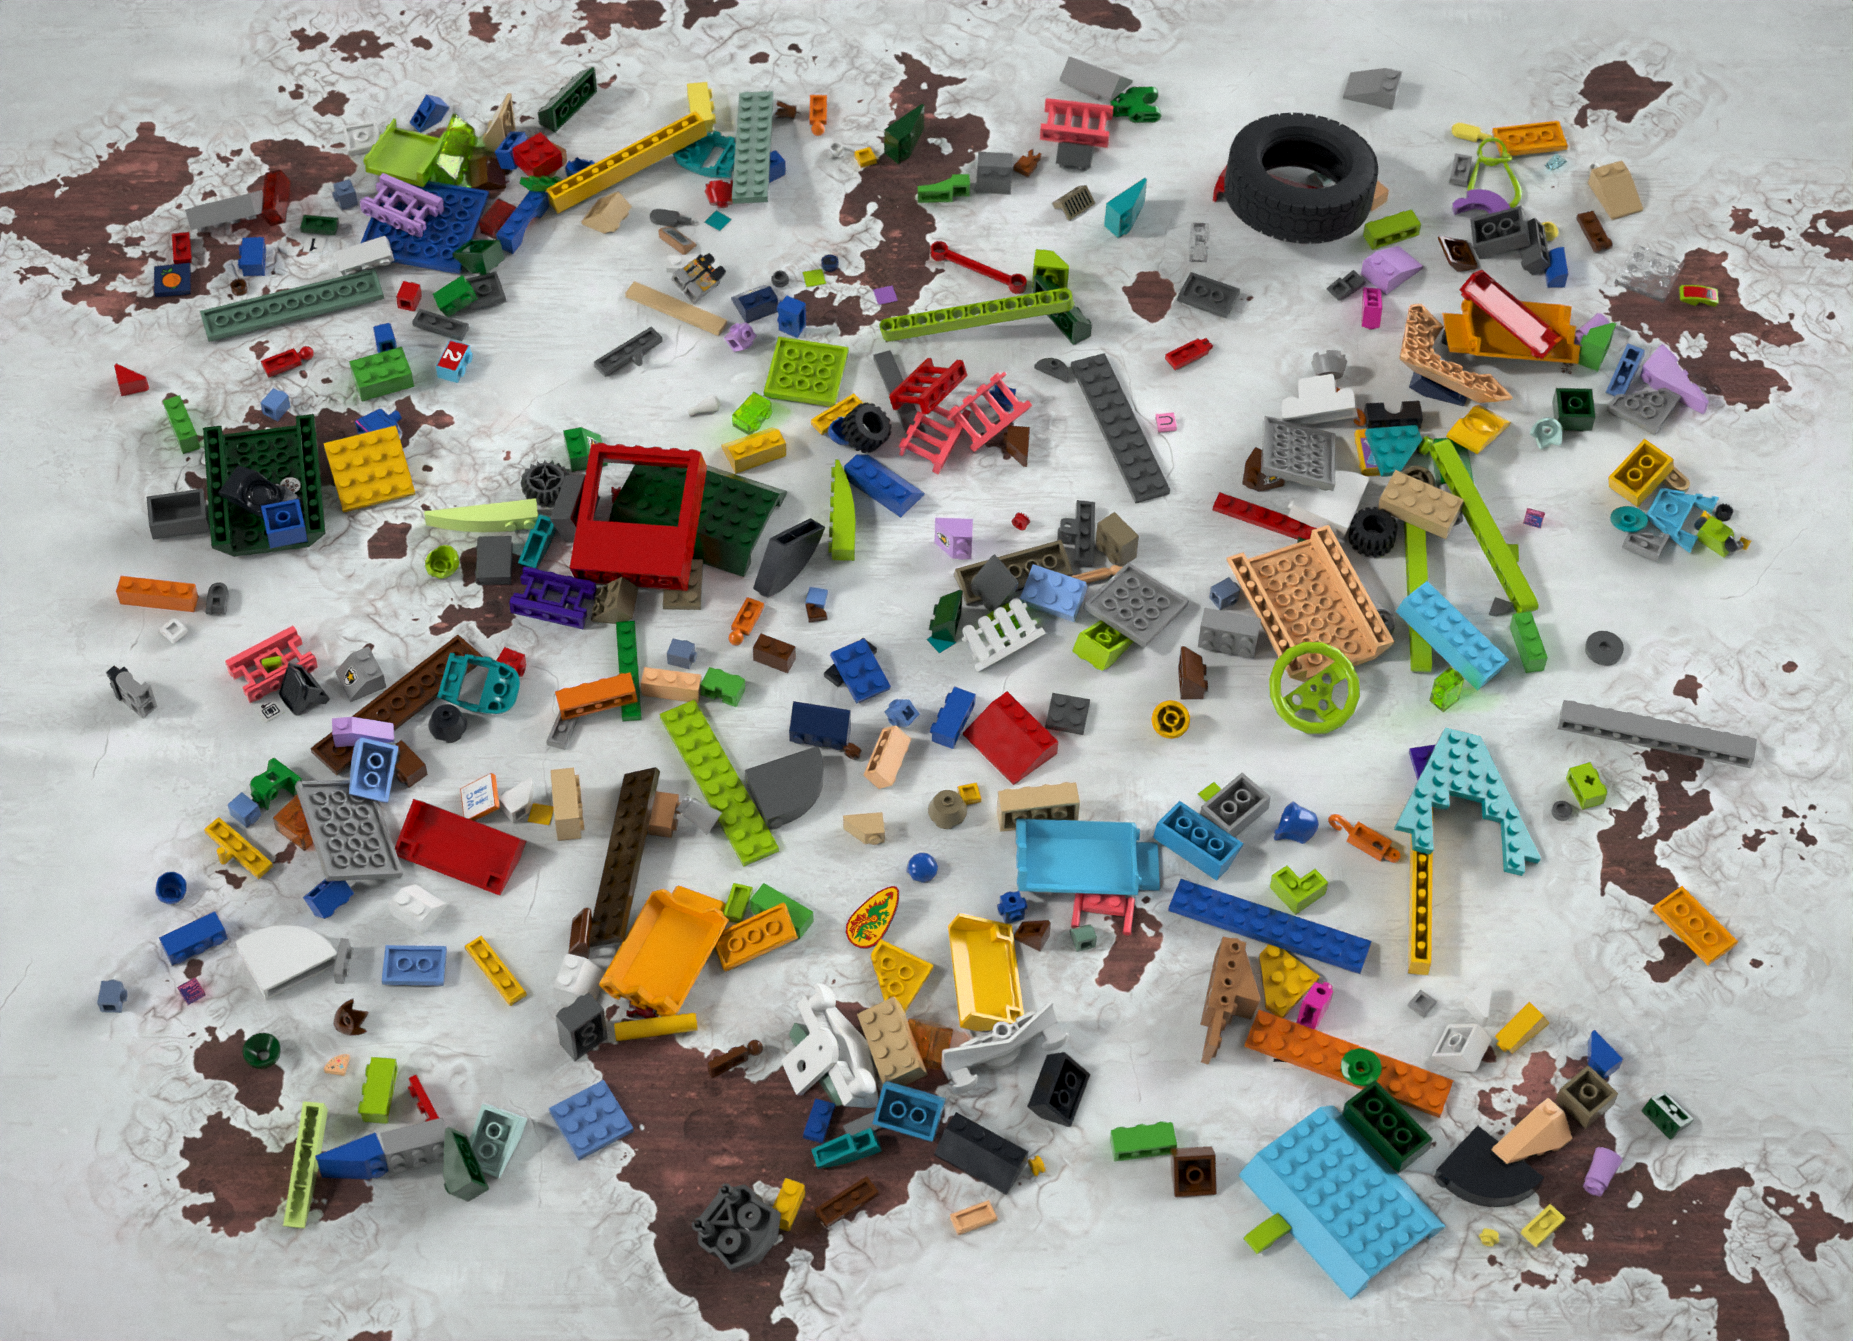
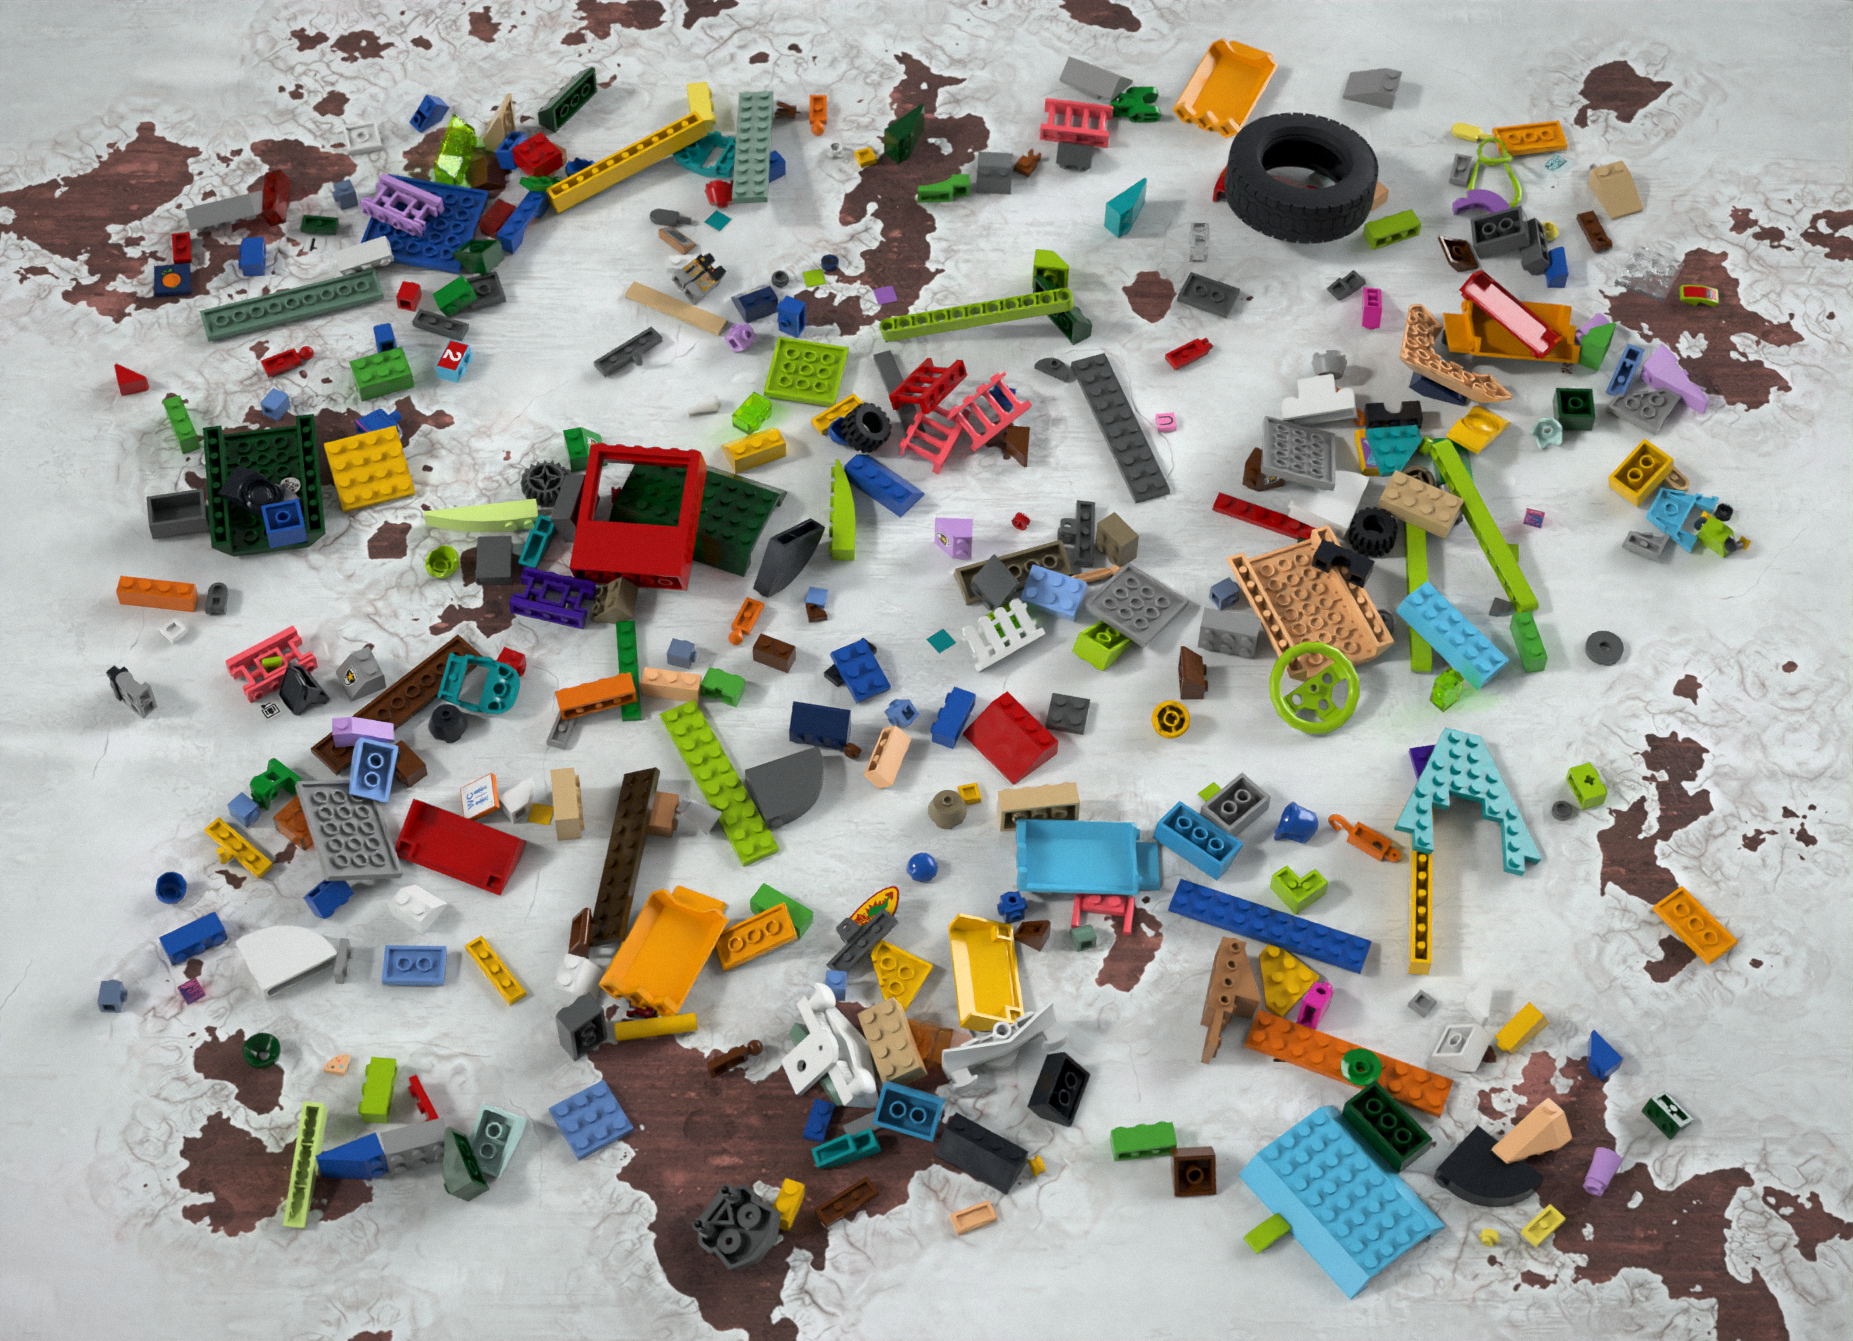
reddish brown bush [230,278,248,296] -> none
reddish brown piece [333,999,369,1036] -> none
lime panel [363,118,452,187] -> none
tan slope [581,191,632,234] -> none
dark tan plate [663,559,703,610] -> none
lime tile [723,883,753,923] -> none
tan slope [843,812,885,845] -> none
dark green slope [929,590,963,642] -> none
red piece [931,241,1027,294] -> none
dark tan panel [1052,185,1095,220] -> none
lavender slope [1361,246,1423,295] -> none
dark tan brick [1556,1065,1619,1129] -> none
light grey brick [1558,700,1757,768] -> none
teal dish [1610,506,1648,532] -> none
none -> medium blue brick [825,970,847,1001]
none -> dark grey plate [826,908,898,974]
none -> light orange panel [1172,38,1278,138]
none -> black arch [1311,539,1375,588]

